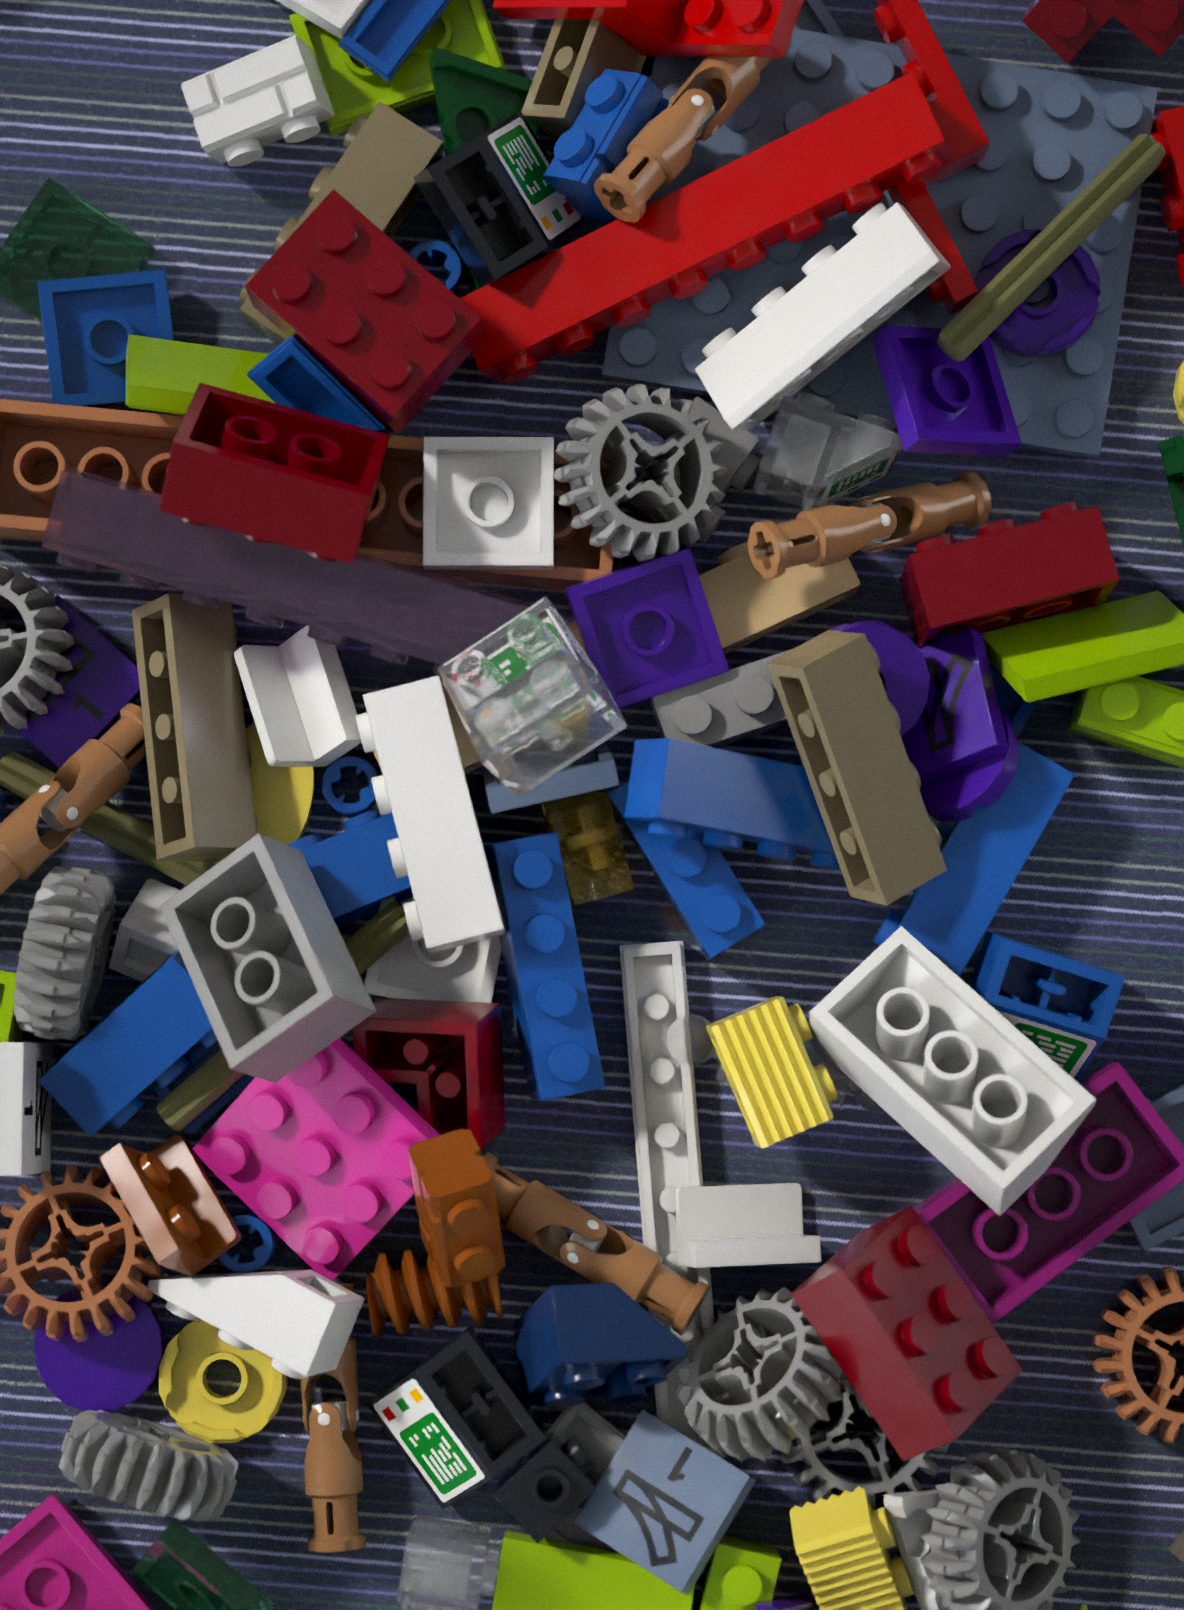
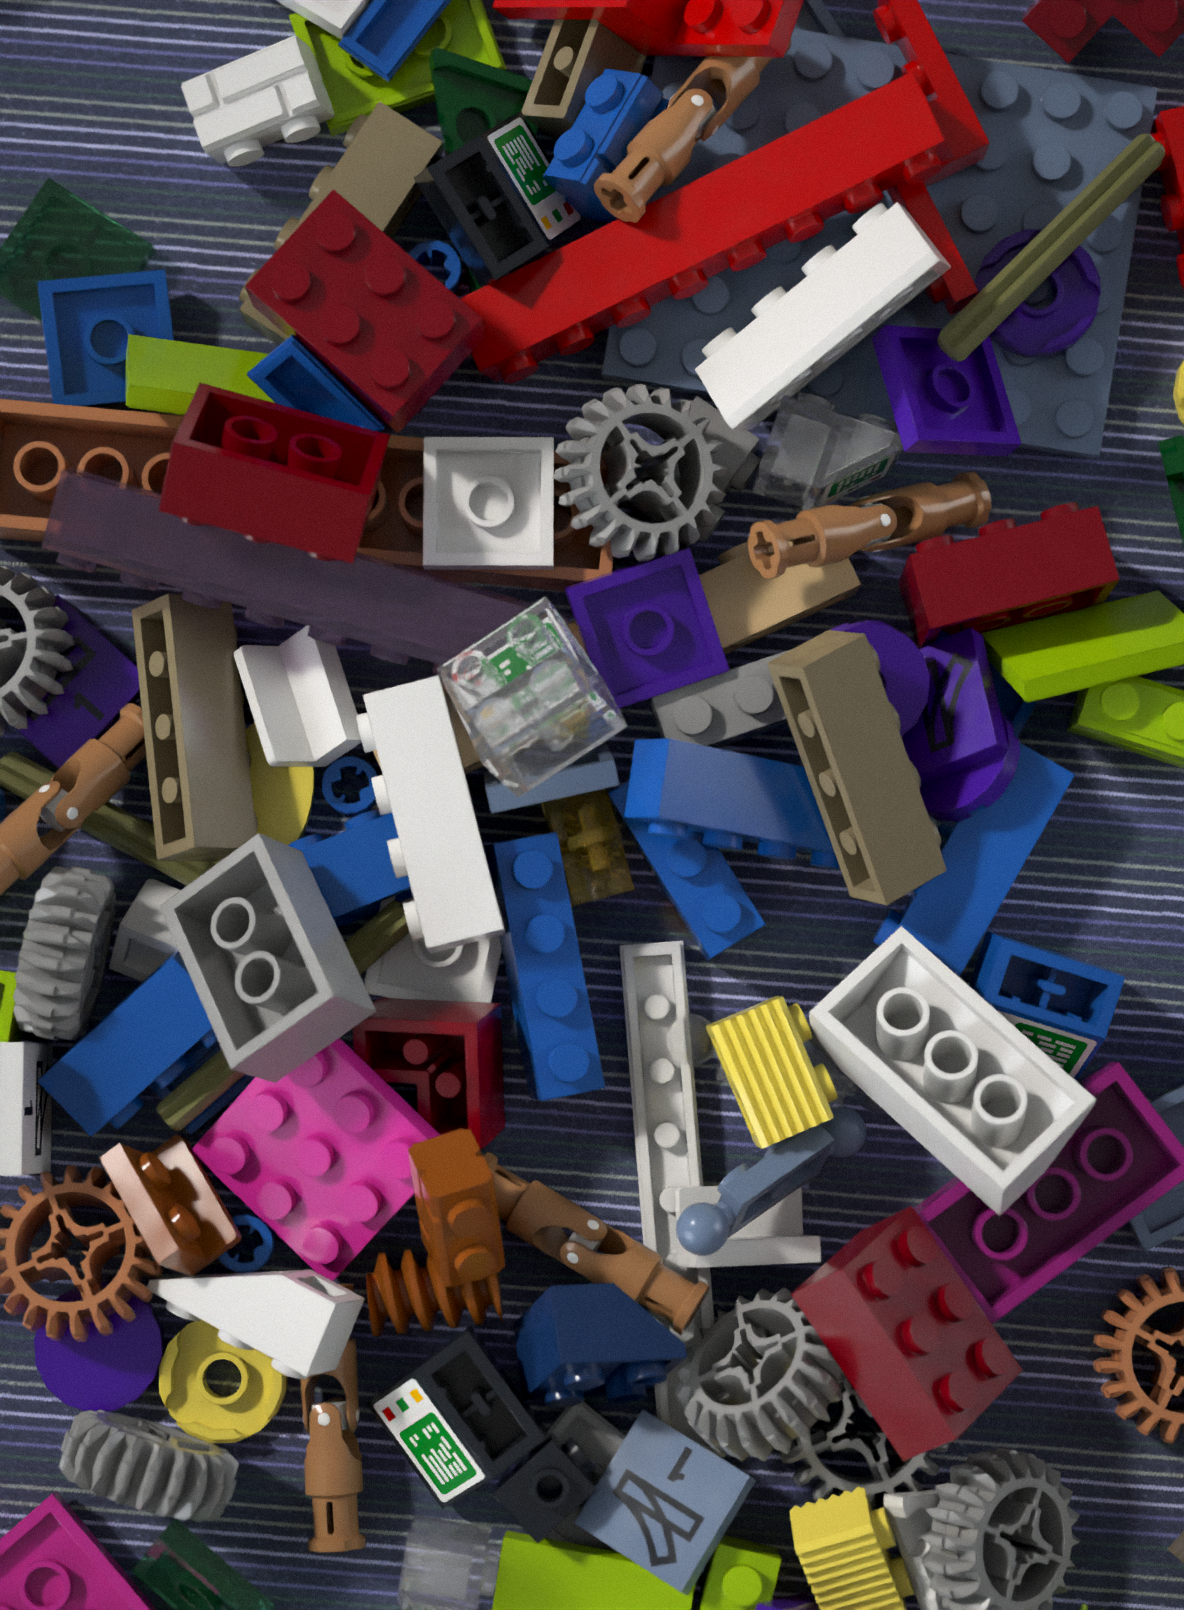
none -> sand blue plate [676,1106,867,1256]

